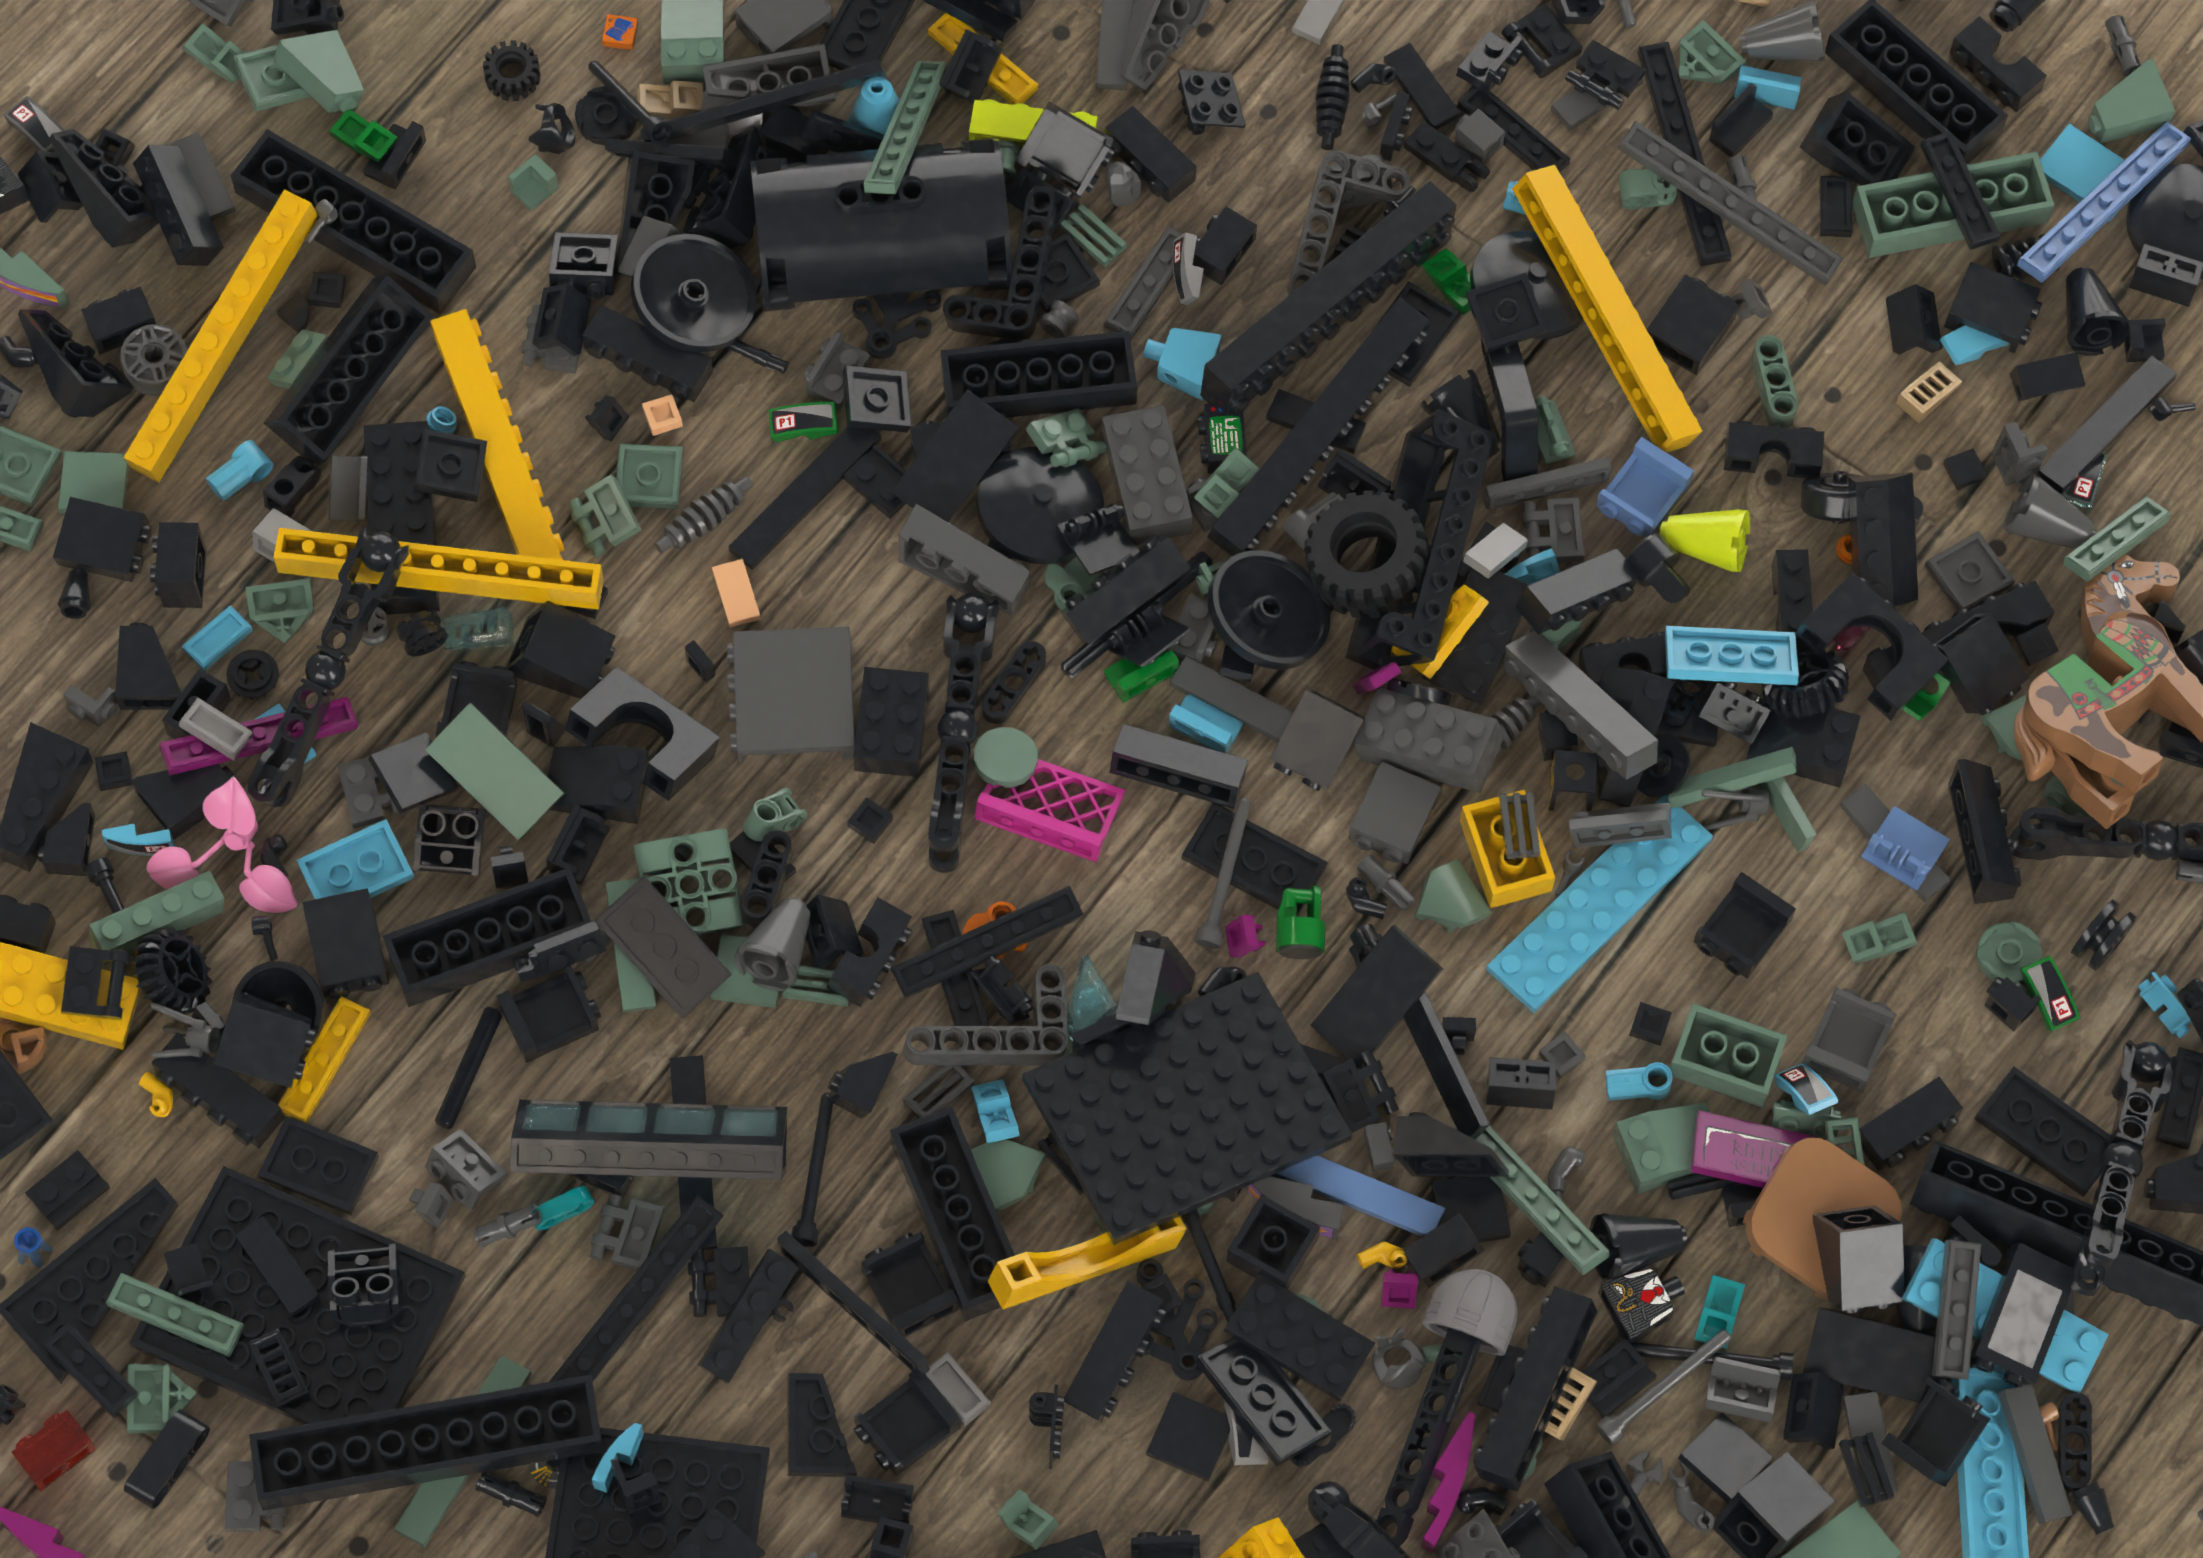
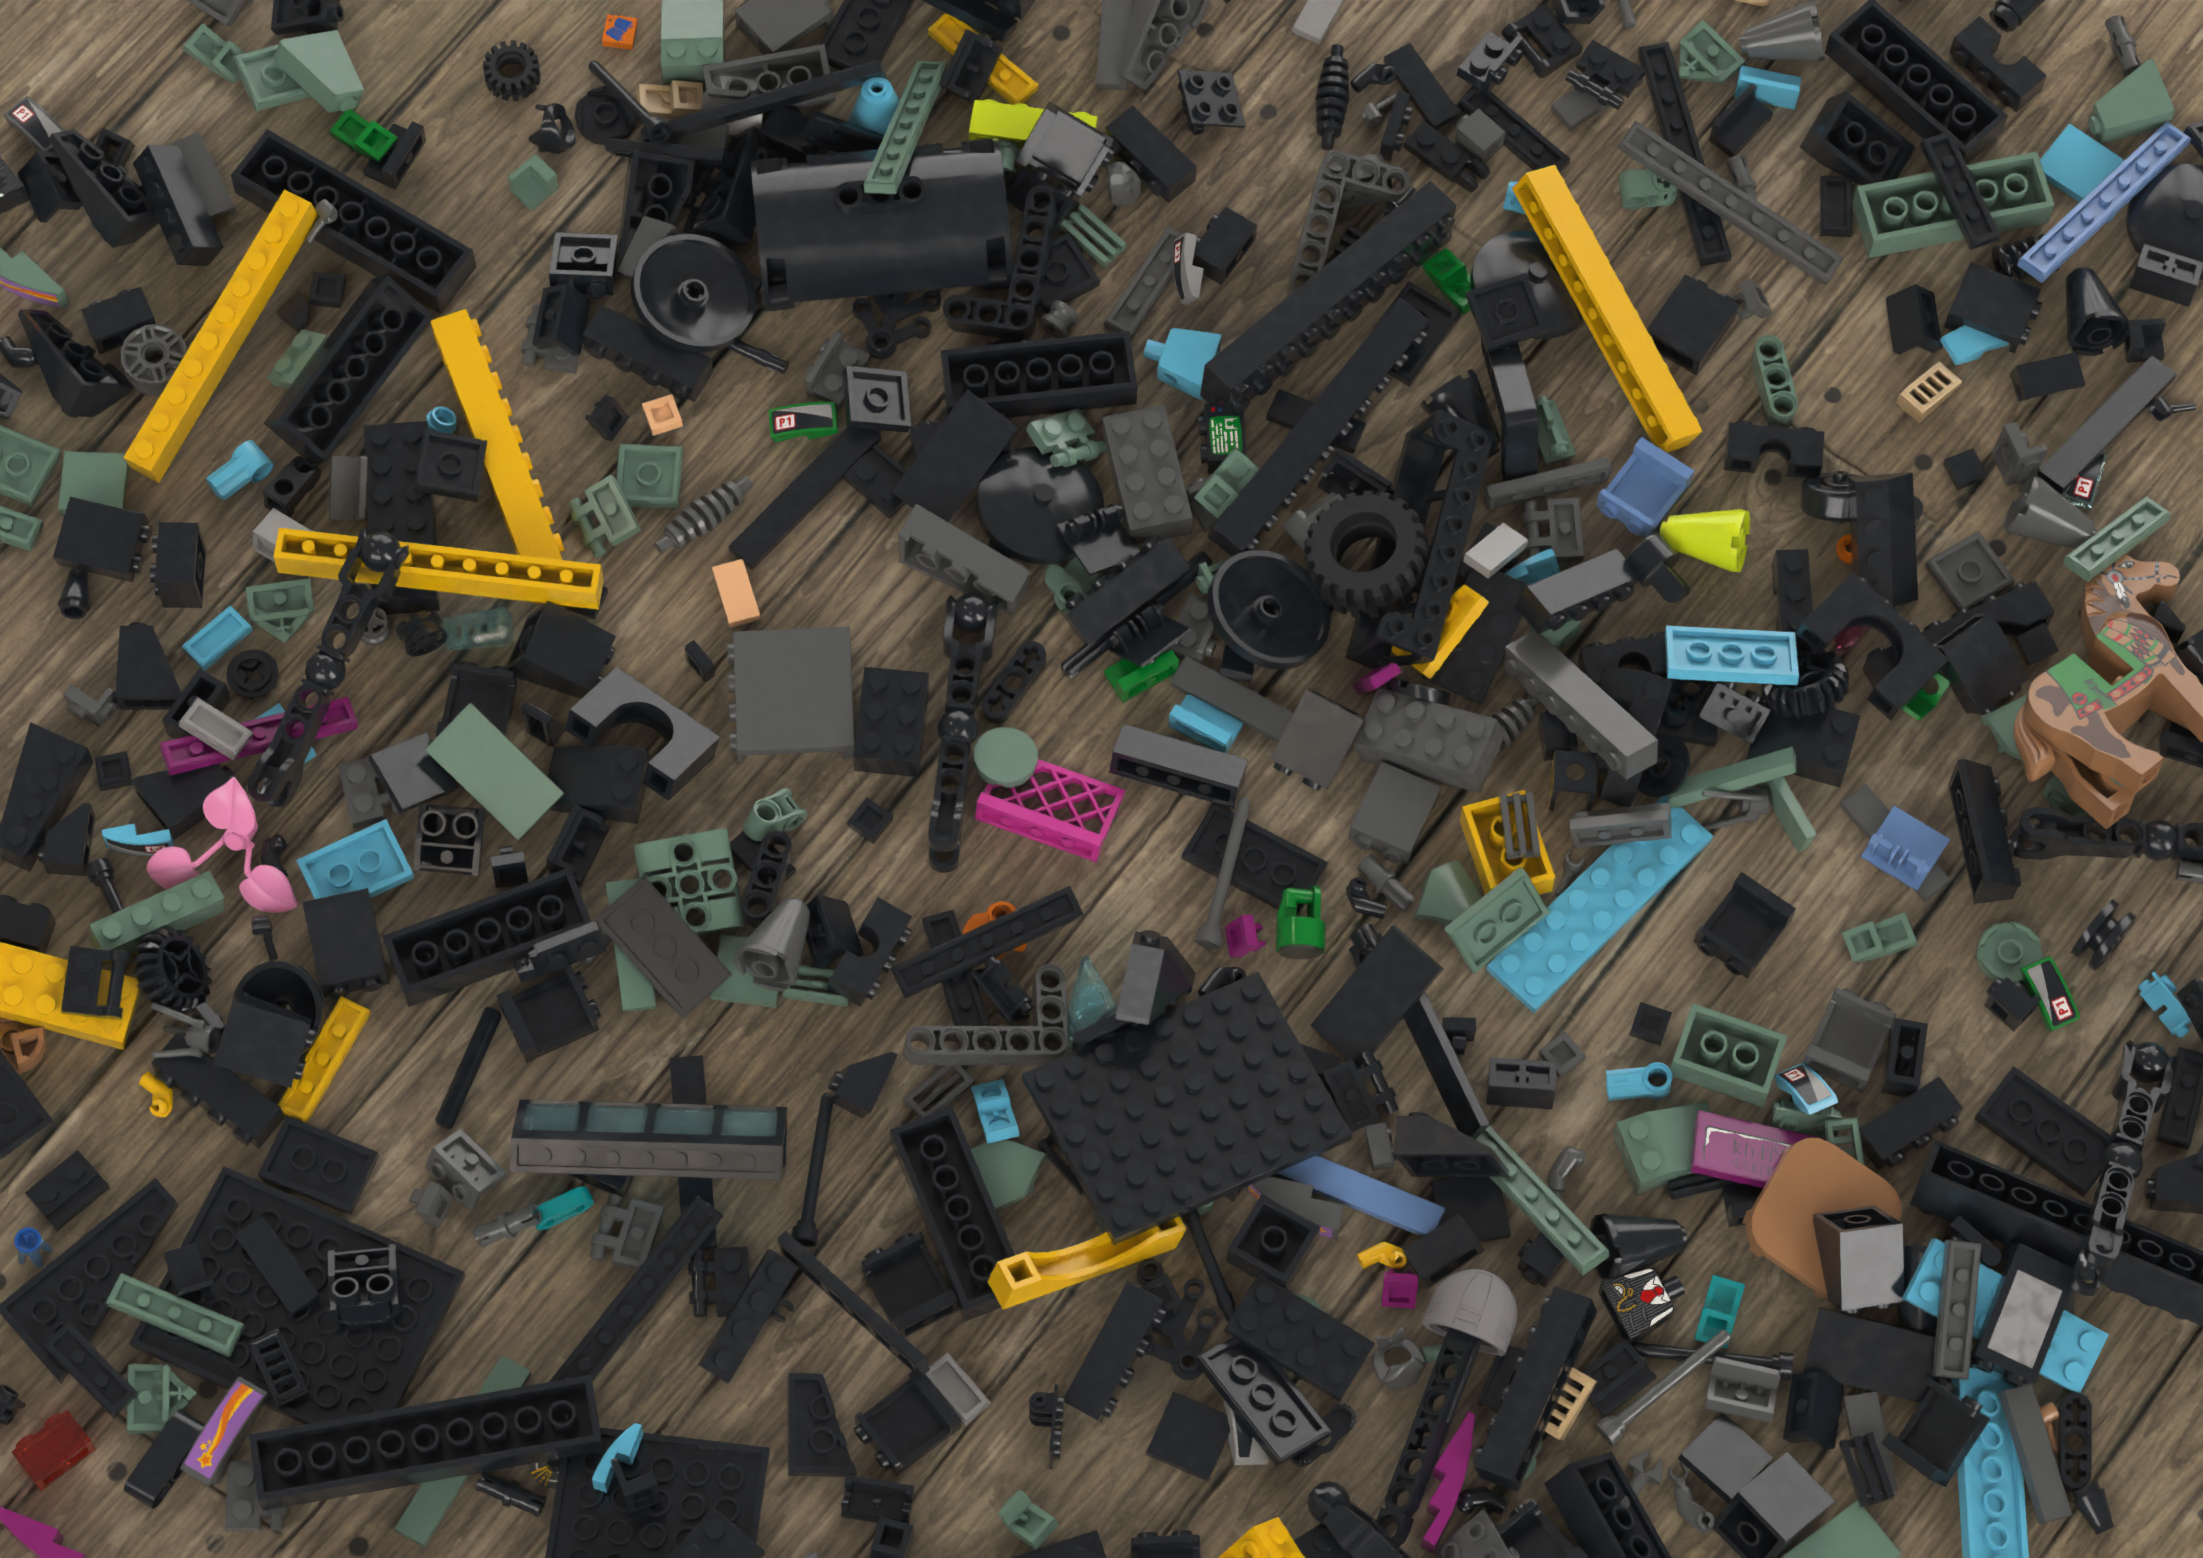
none -> slope [180,1376,269,1486]
none -> sand green tile [1444,867,1550,974]
none -> black brick [1881,1018,1928,1097]

